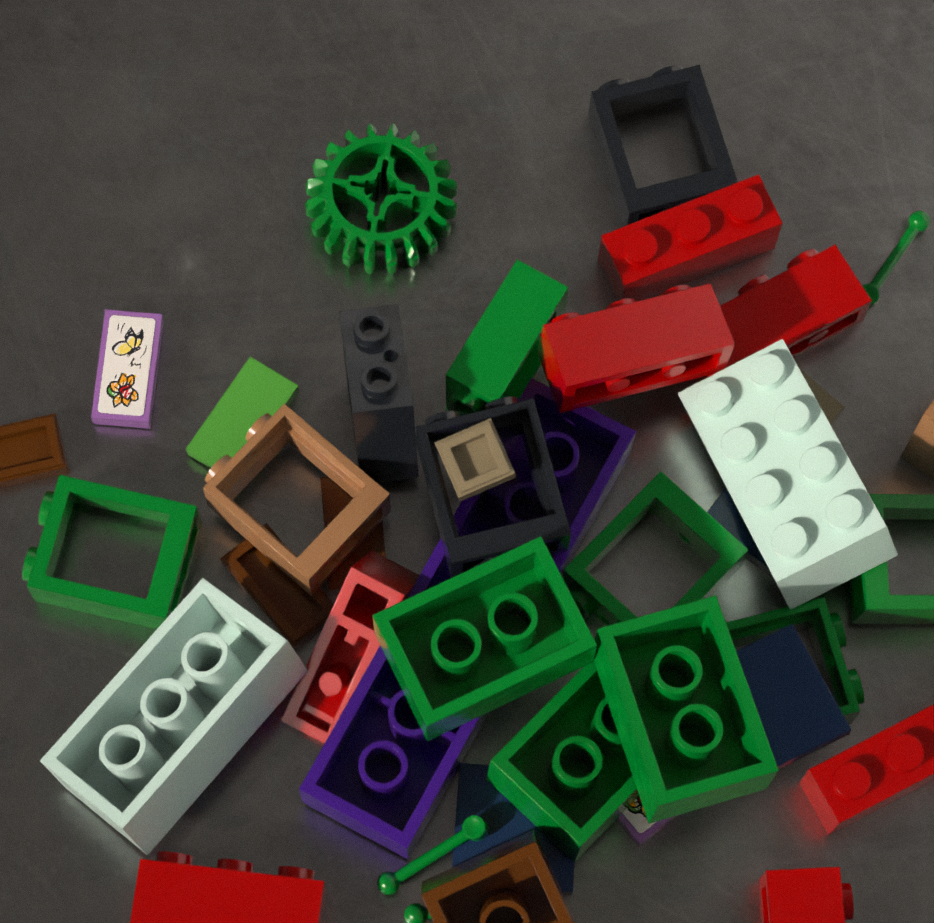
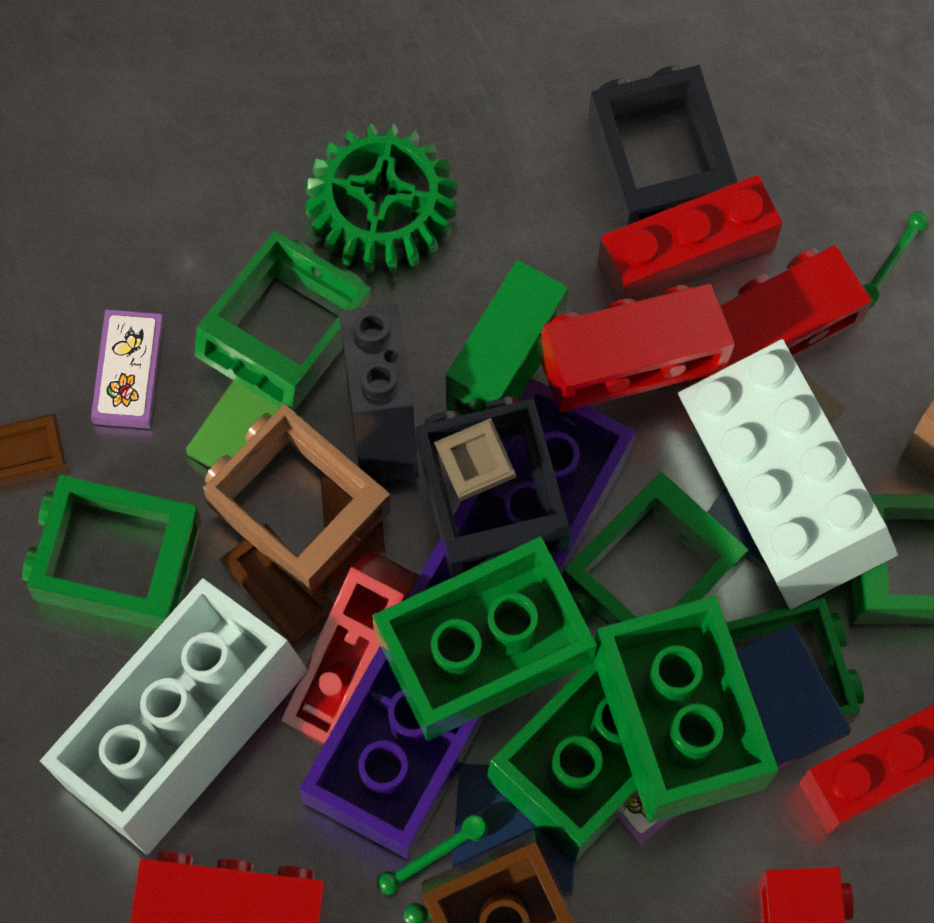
none -> green window [195,231,371,411]

